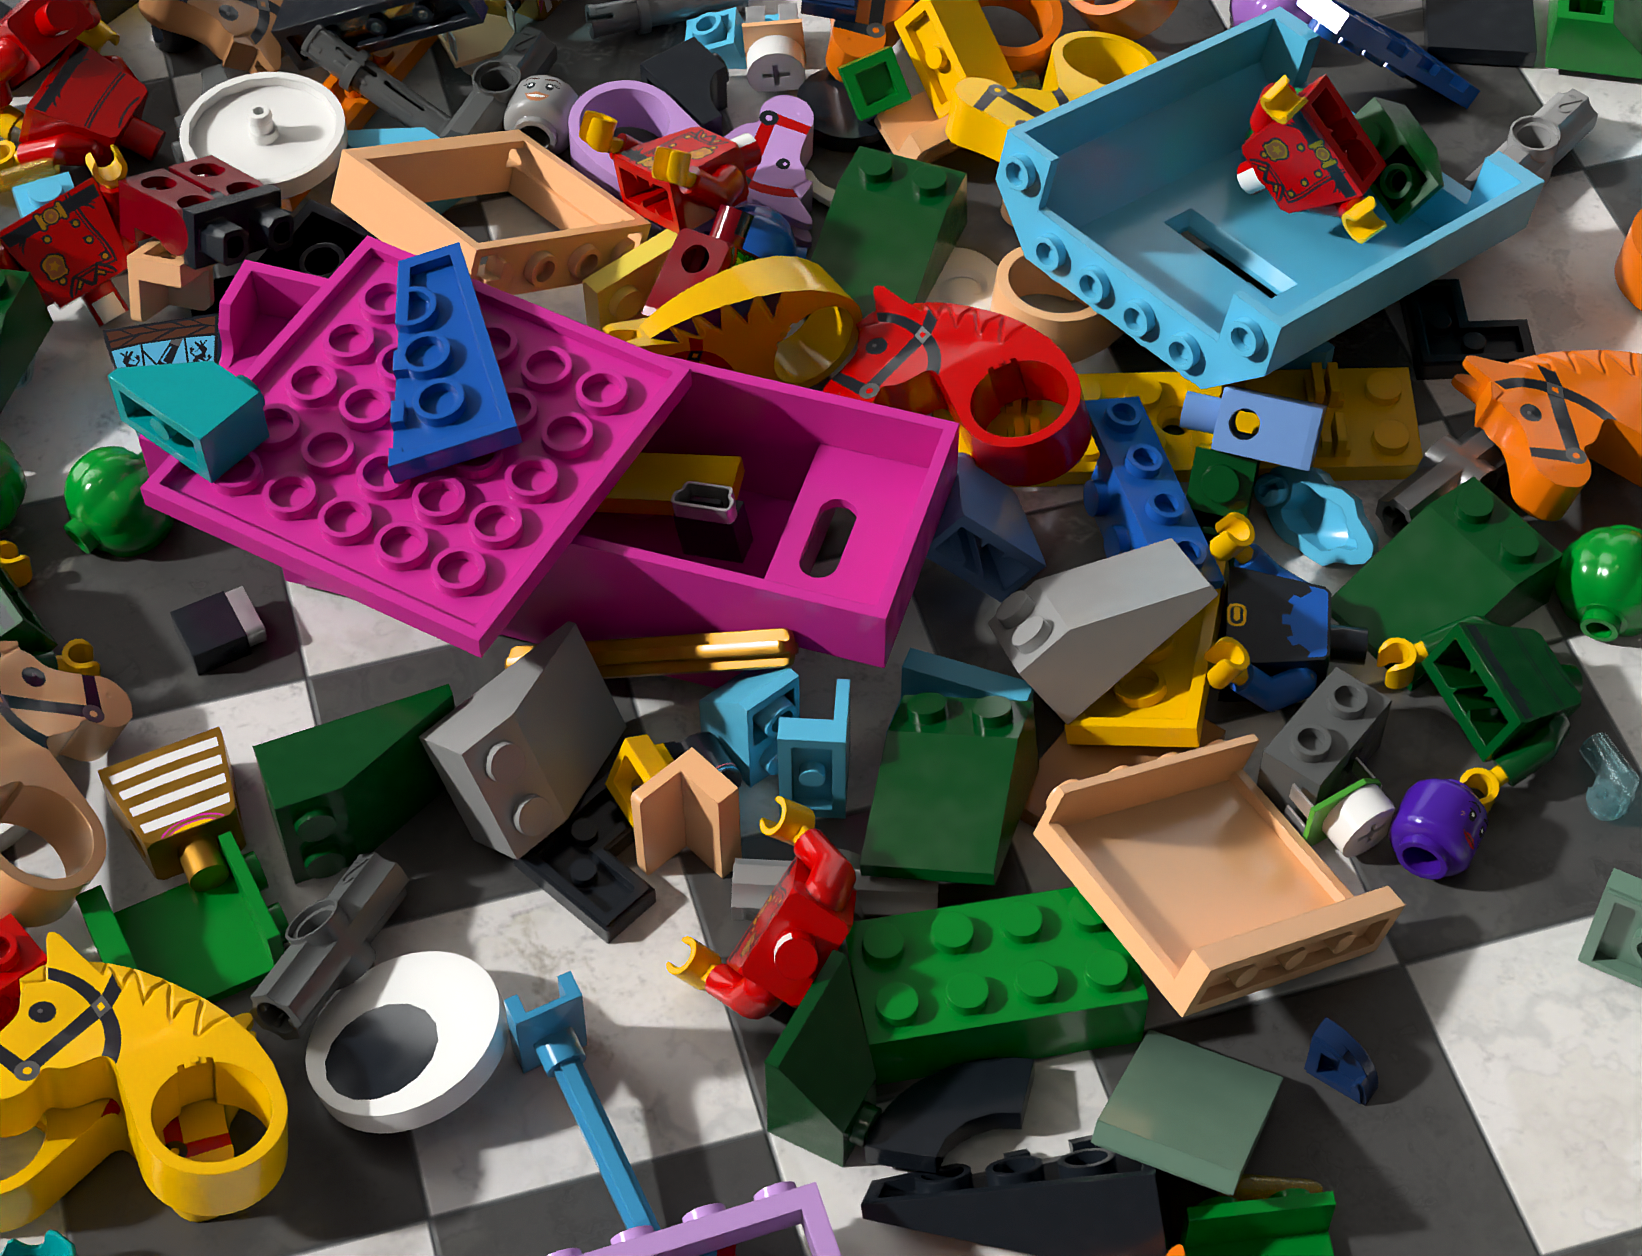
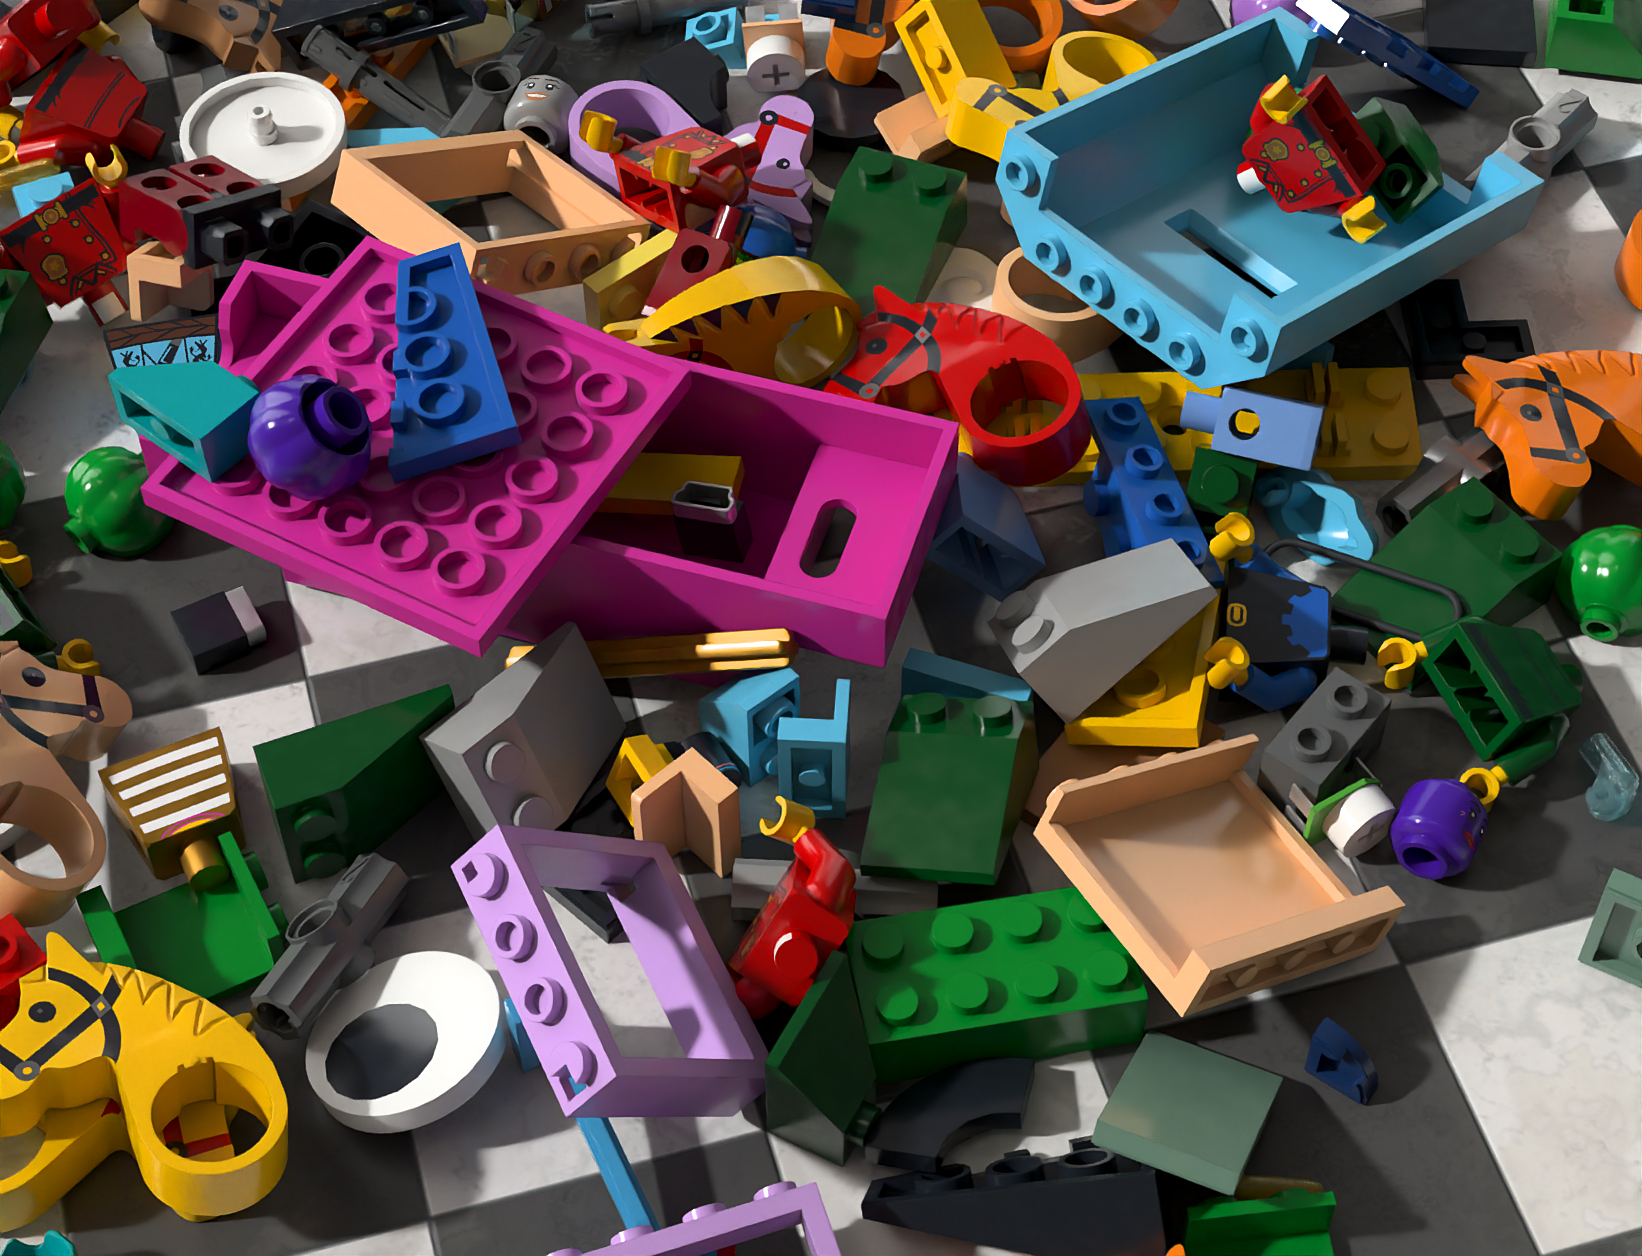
green plate [837,46,912,121] -> none
none -> dark purple plant [247,374,373,501]
none -> lavender window [451,824,769,1118]
none -> black piece [1264,537,1464,643]

